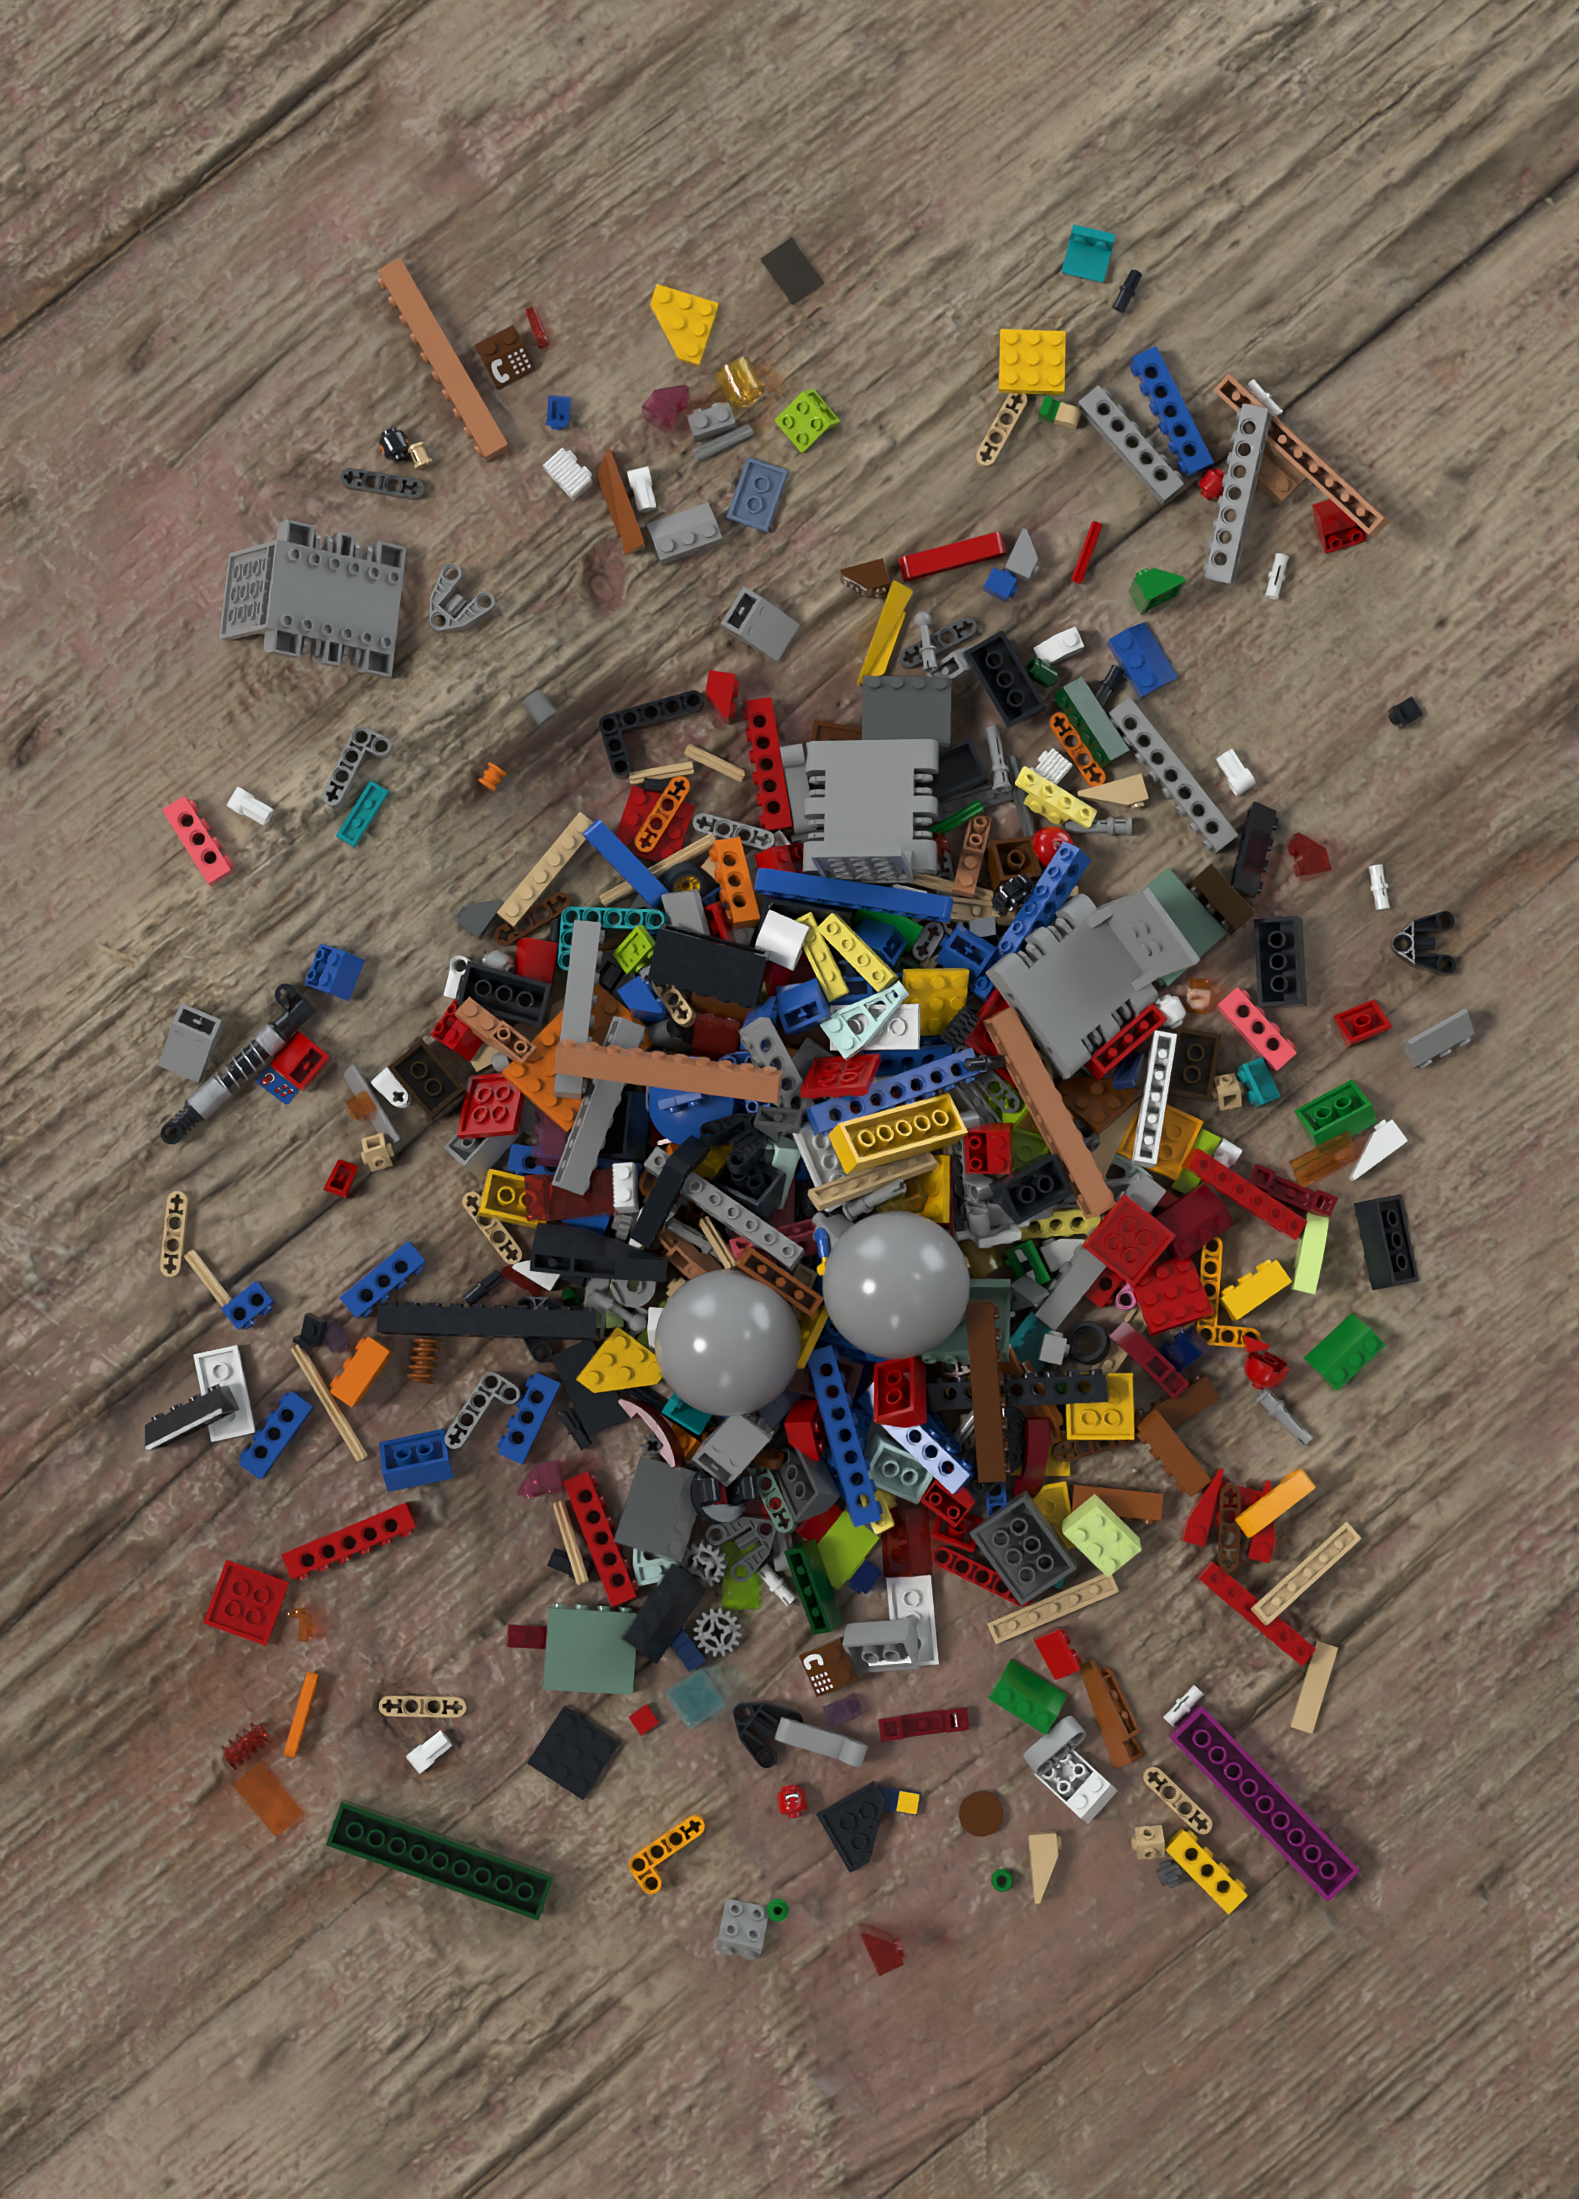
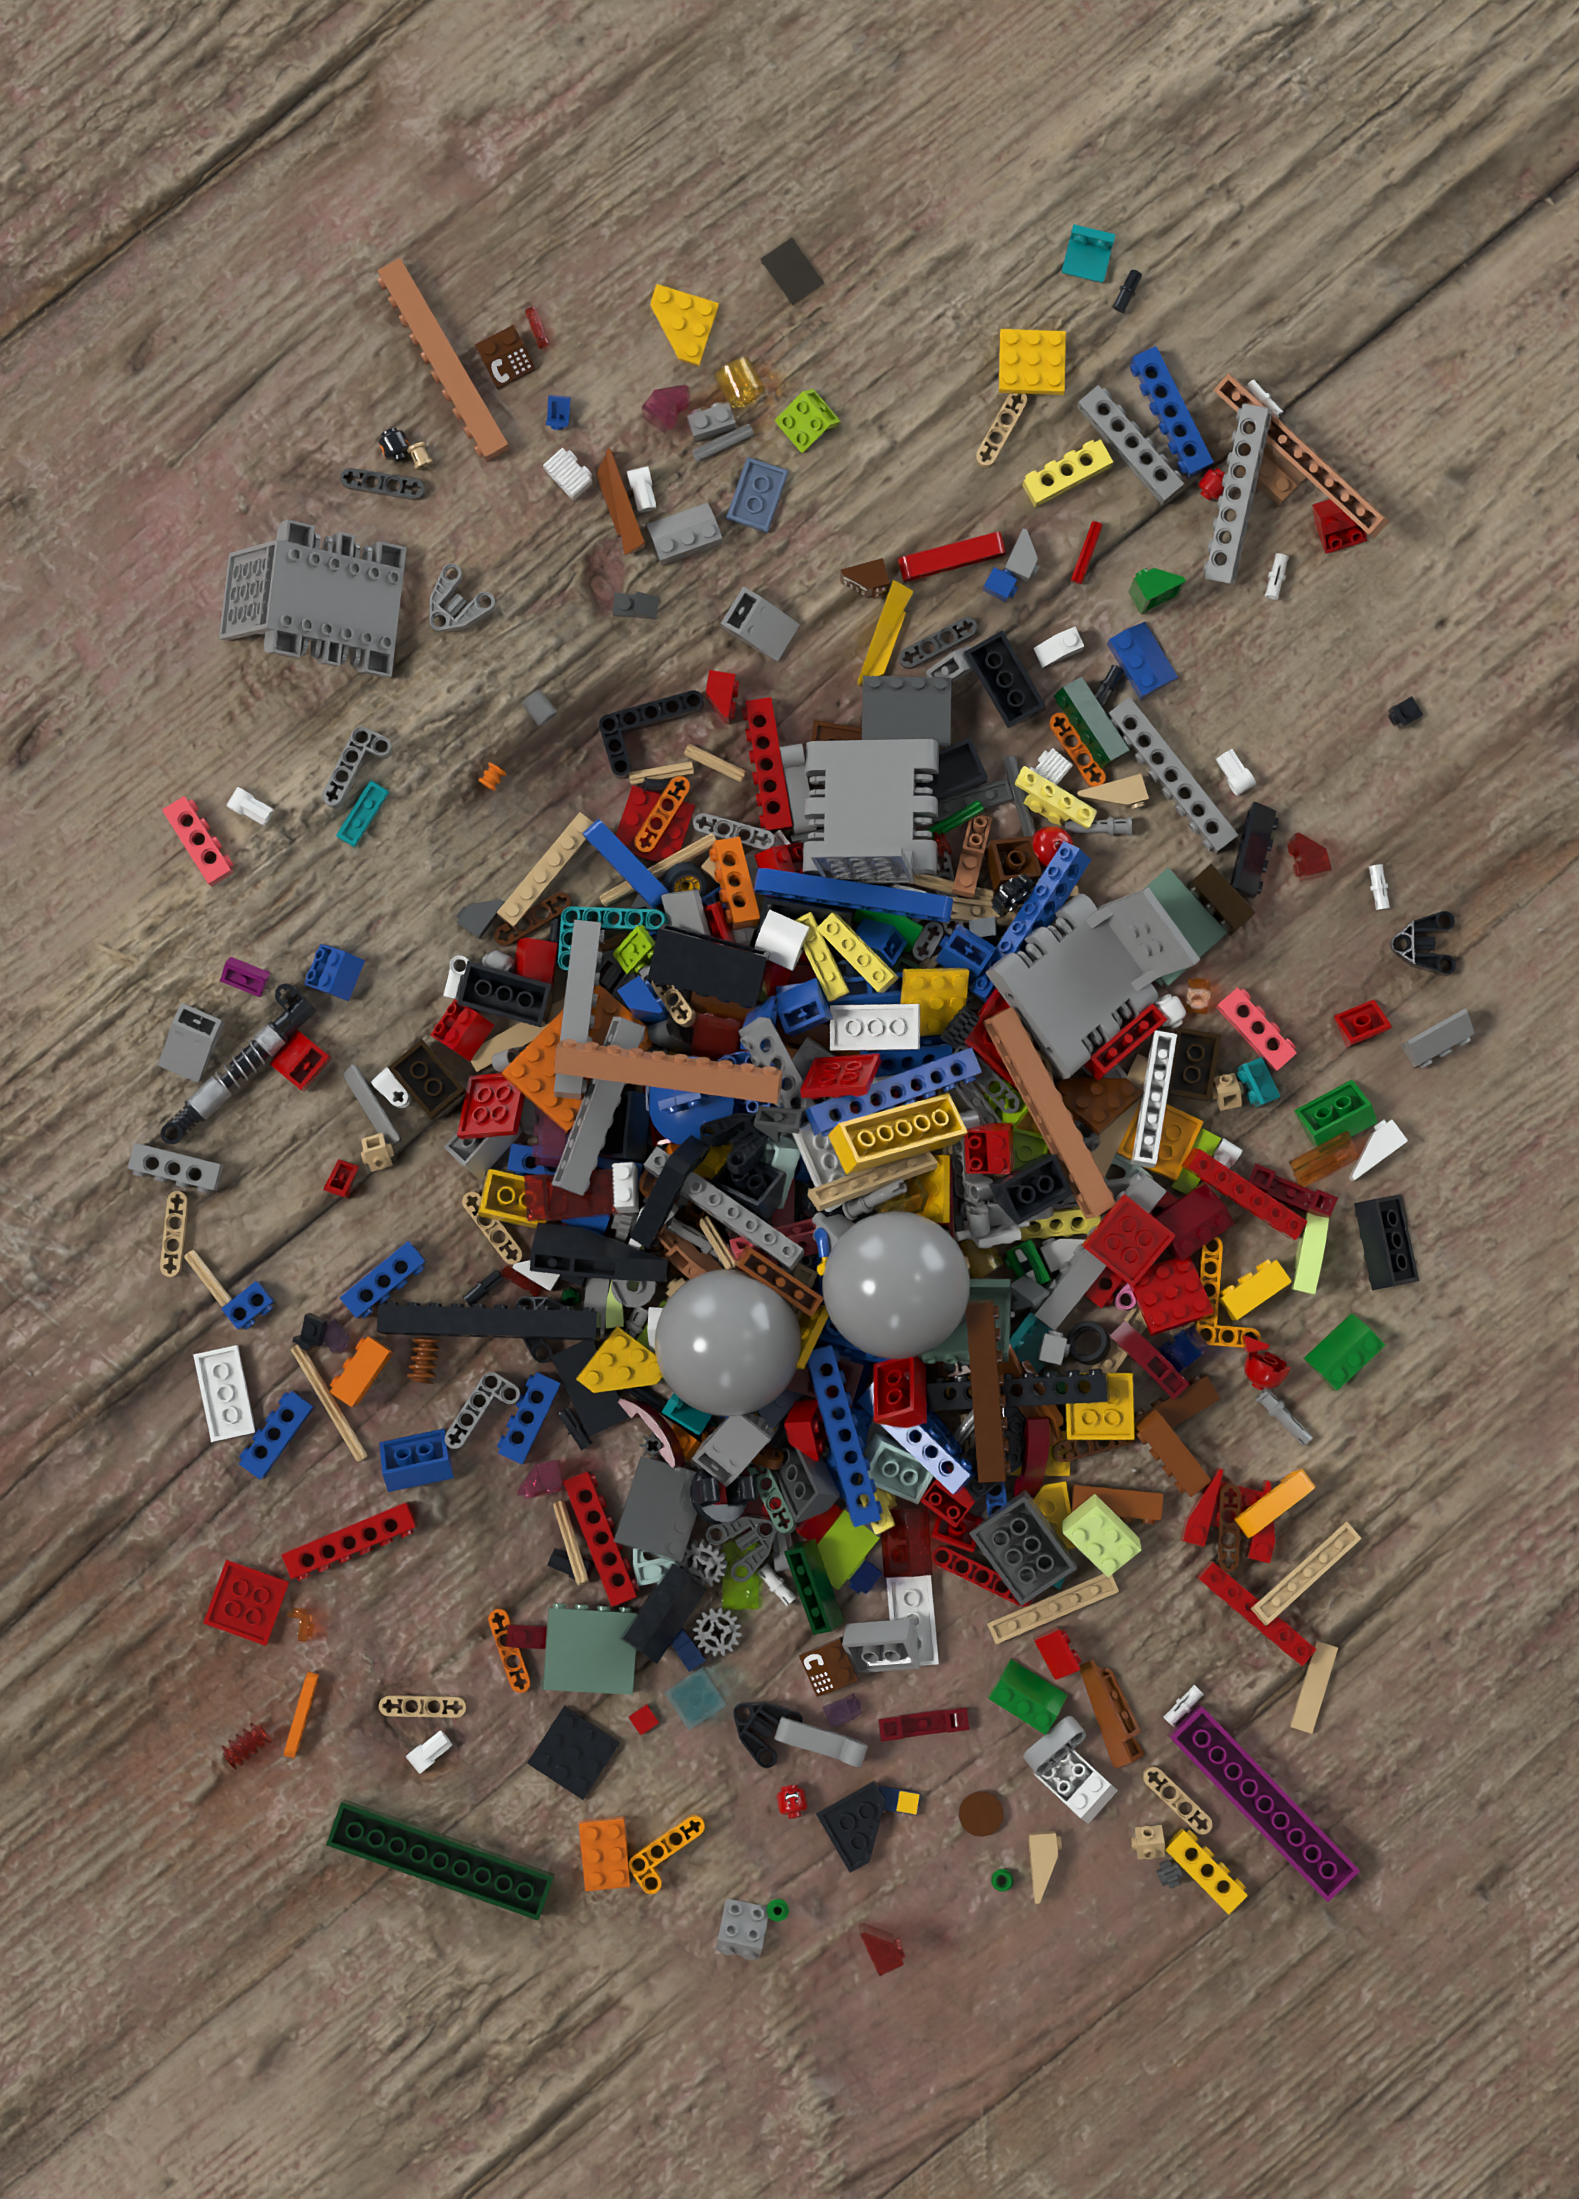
black slope [145,1384,240,1451] -> none
clear orange piece [233,1761,304,1837] -> none
blue sticker [256,1067,298,1105] -> none
clear orange bracket [346,1091,376,1122] -> none
nougat slope [455,997,537,1065] -> none
light grey pin [588,1287,647,1332] -> none
light aqua plate [820,981,910,1061] -> none
light grey pin [914,611,938,673] -> none
black axle [963,1054,1005,1072] -> none
light grey pin [985,726,1012,793] -> none
dark green brick [1025,658,1059,688] -> none
leg [1038,395,1082,429] -> none
dark blue tile [1112,1052,1146,1090] -> none
black slope [1254,916,1307,1008] -> none
none -> light grey brick [128,1143,223,1194]
none -> magenta slope [220,957,270,997]
none -> orange beam [488,1608,531,1693]
none -> orange piece [579,1816,631,1892]
none -> dark grey slope [613,591,658,620]
none -> light yellow brick [1022,439,1113,508]

